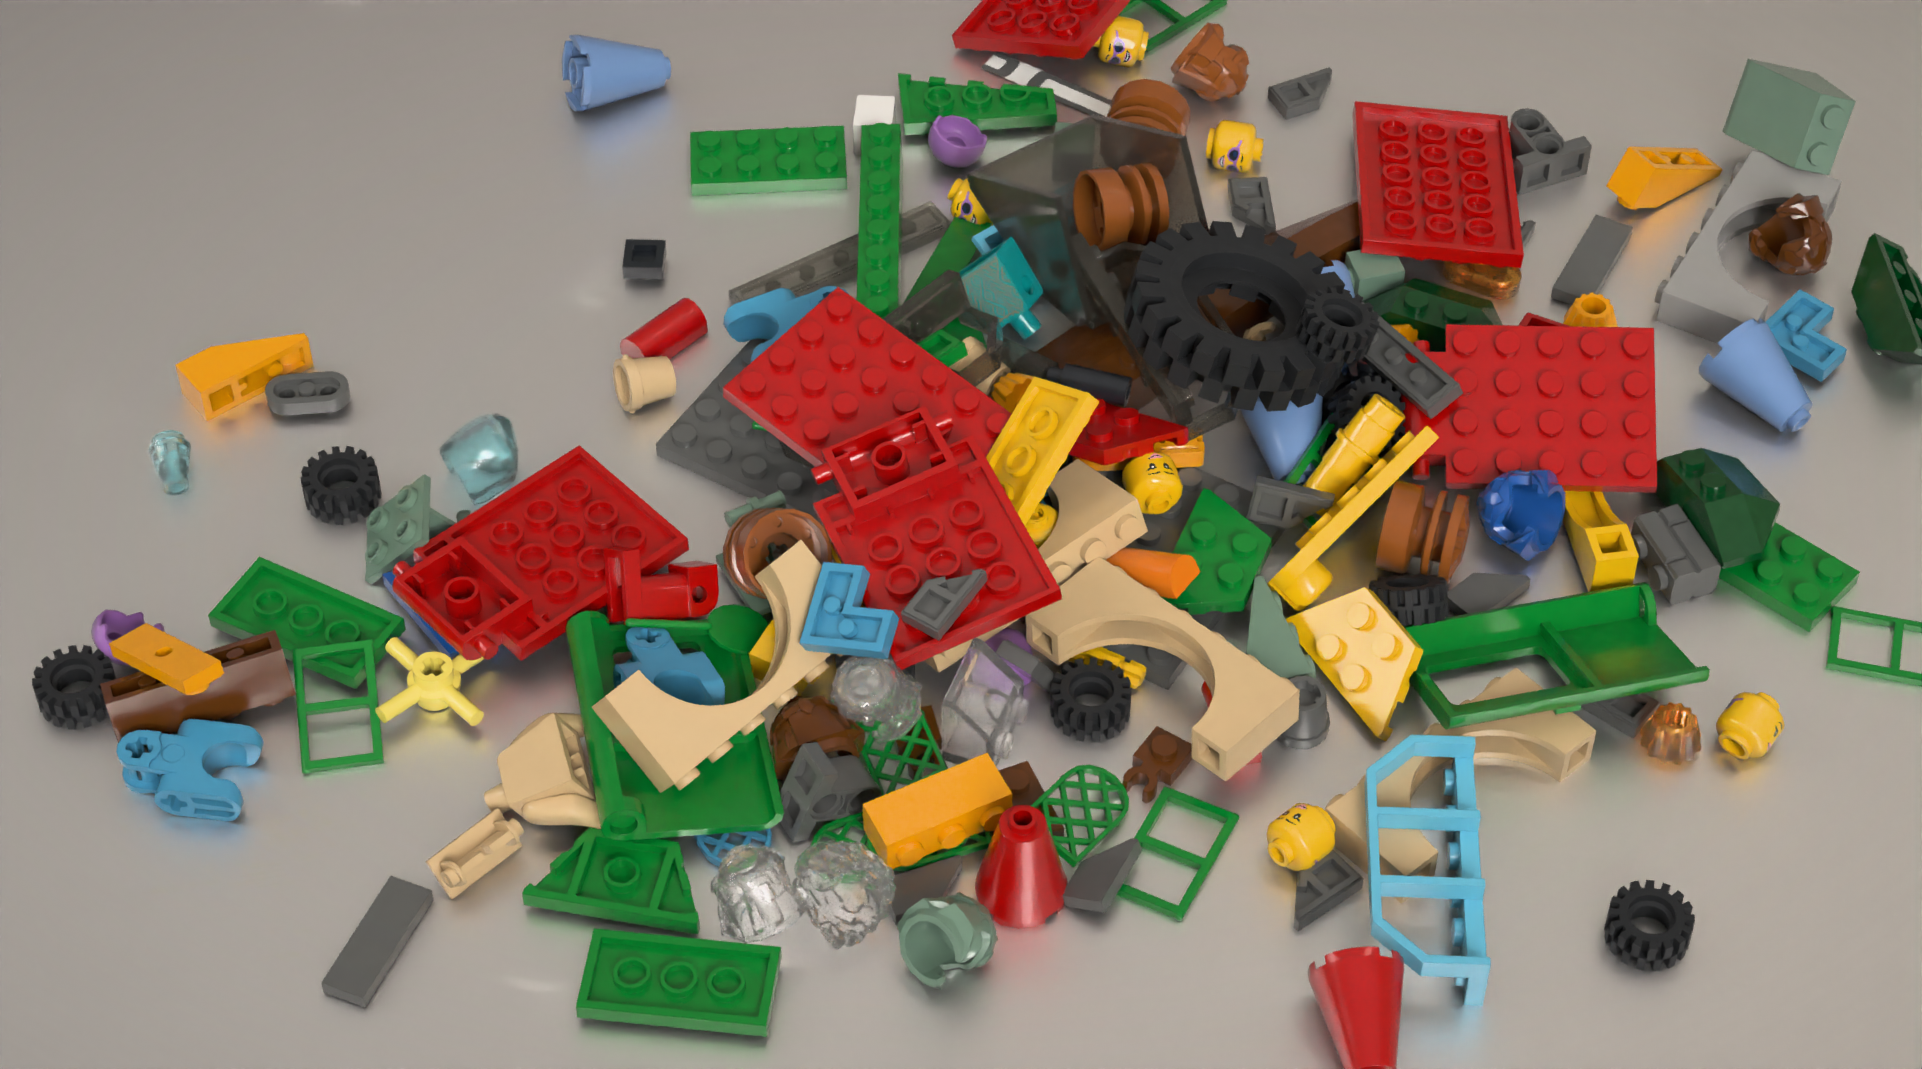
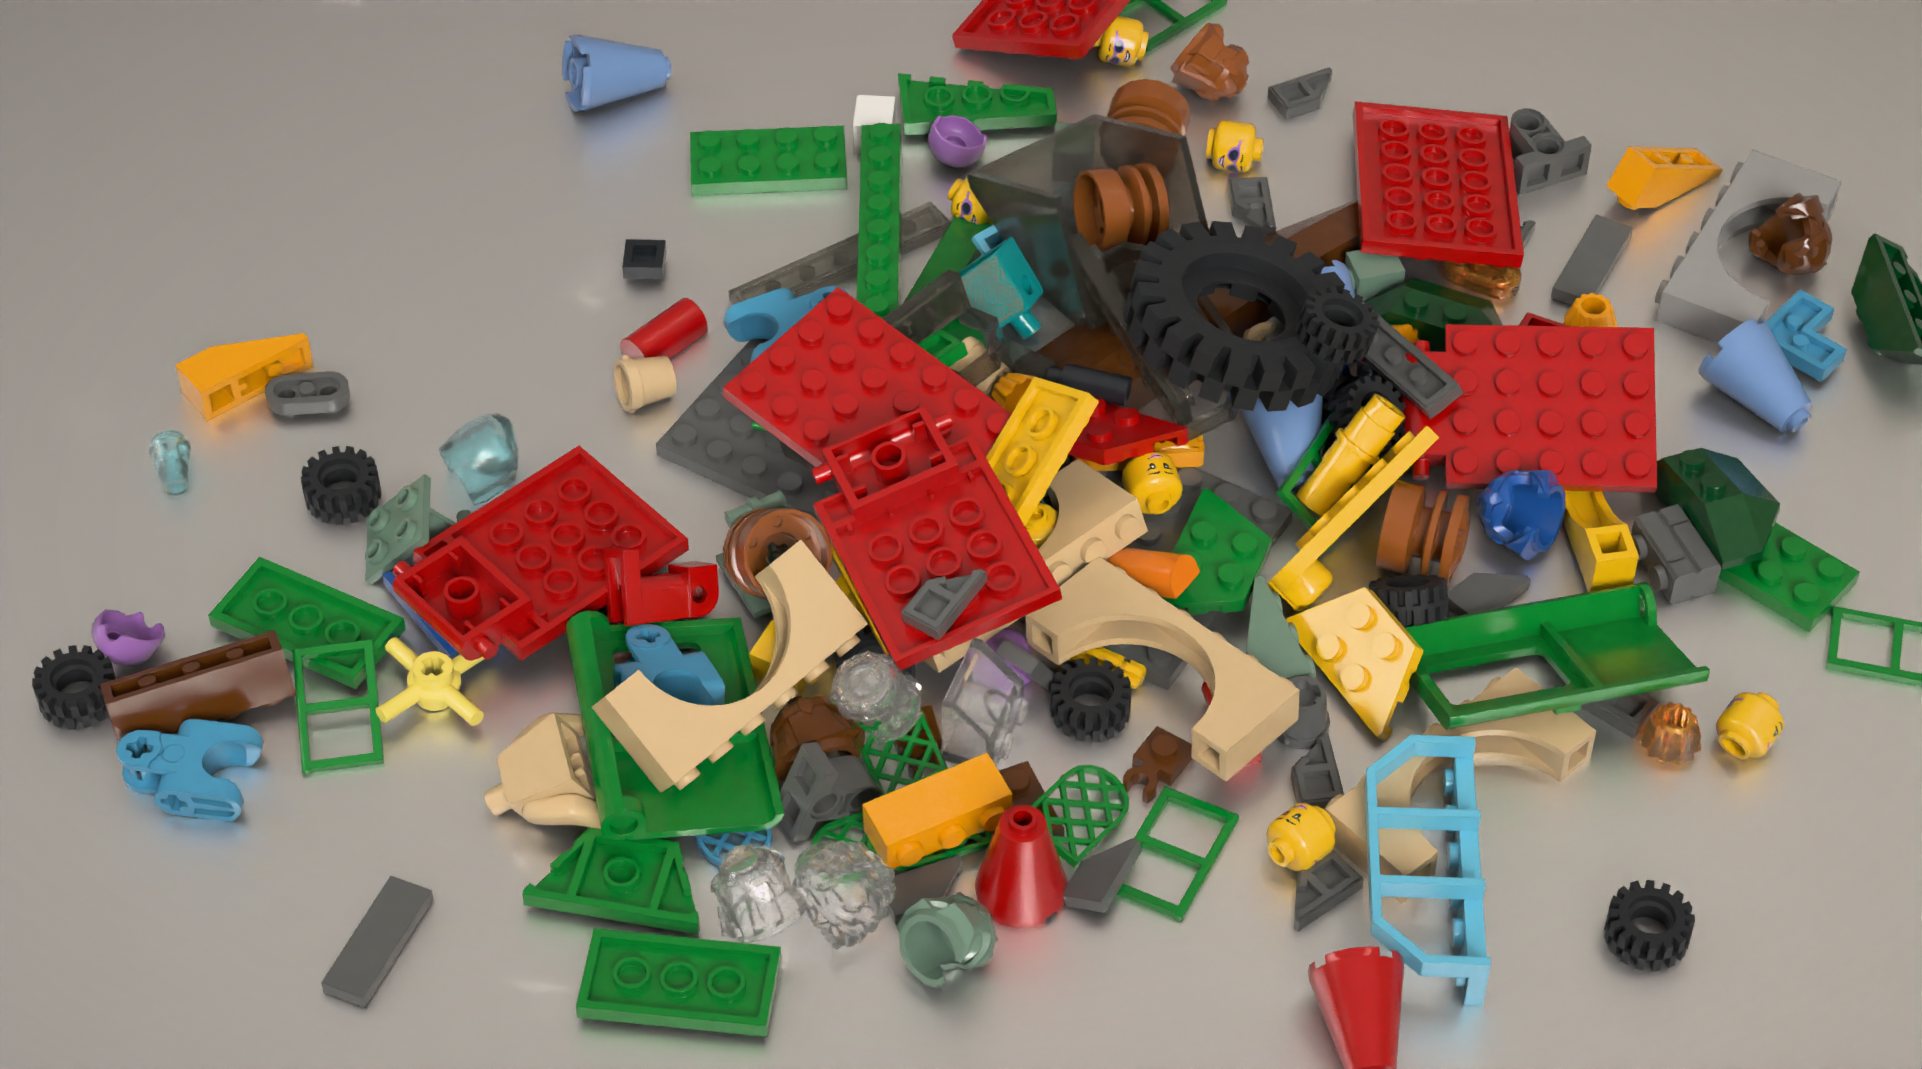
light orange tile [109,623,224,695] -> none
tan hinge [425,808,524,900] -> none
green piece [625,604,769,654] -> none
dark azure plate [799,562,899,659] -> none
sticker [982,52,1111,122] -> none
dark grey tile [1246,476,1335,529] -> none
sand green slope [1722,59,1856,175] -> none
none -> dark grey tile [1291,733,1344,810]

